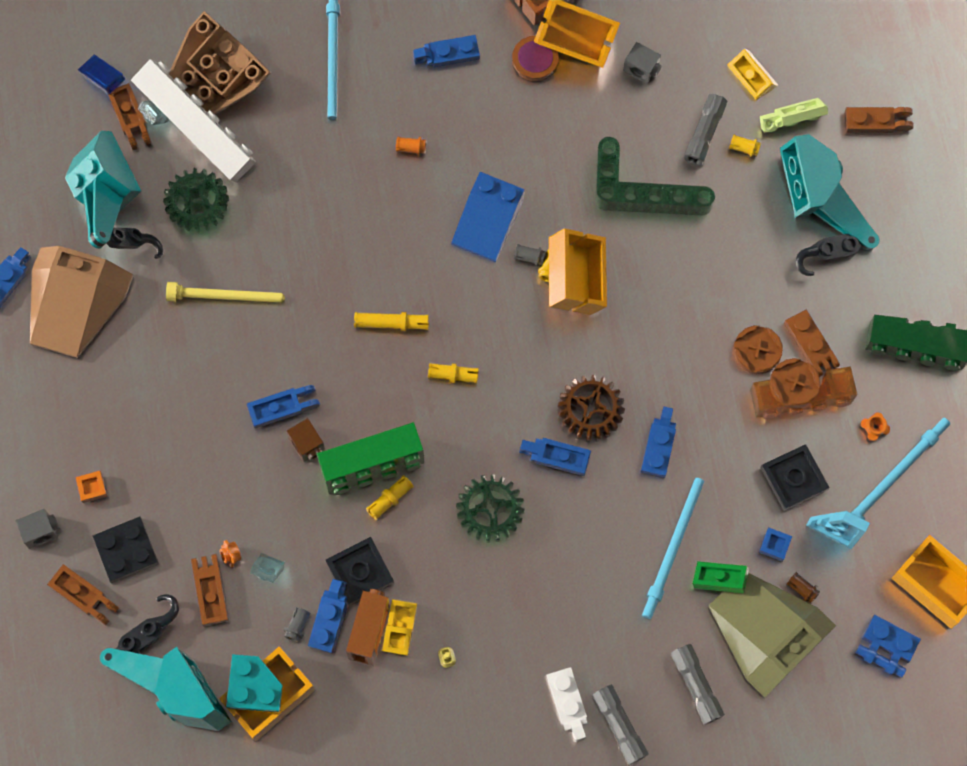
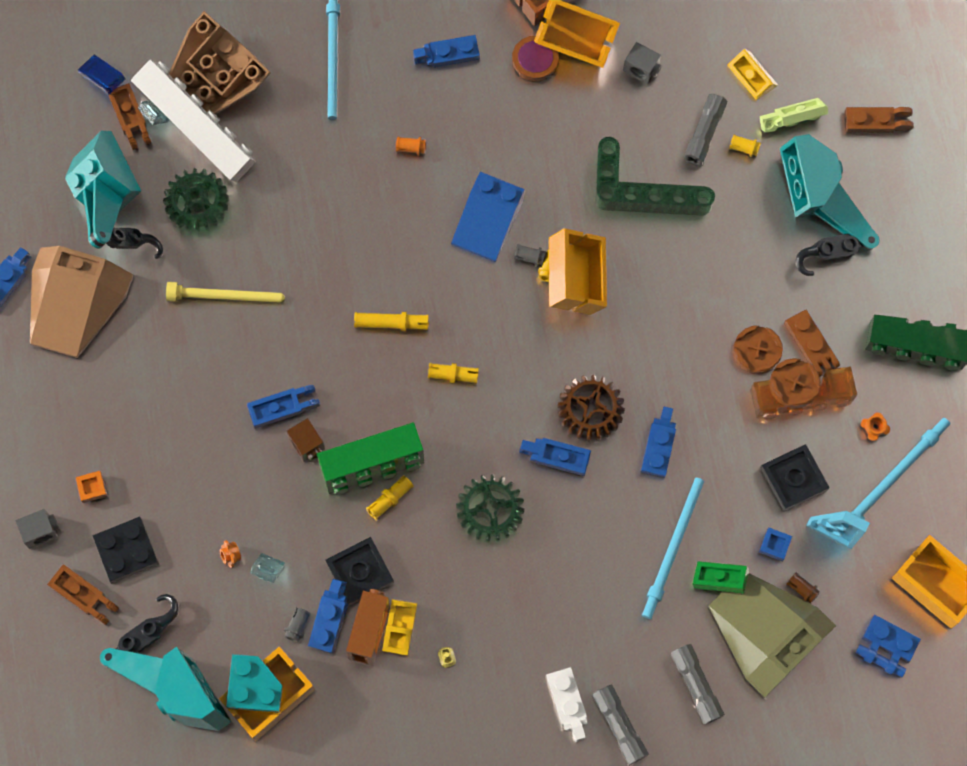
dark orange hinge [191,554,229,627] -> none

